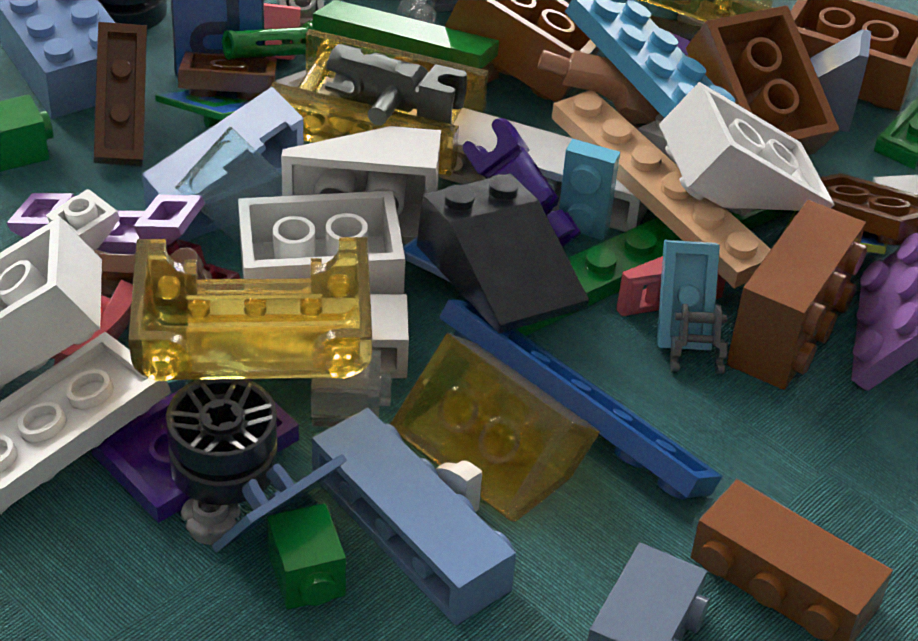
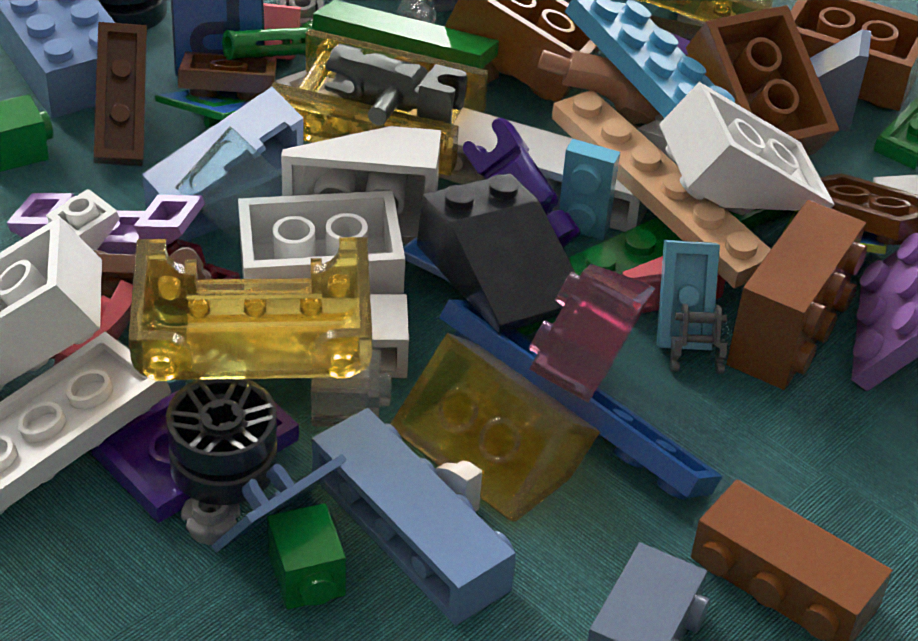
none -> clear pink slope [529,264,655,403]

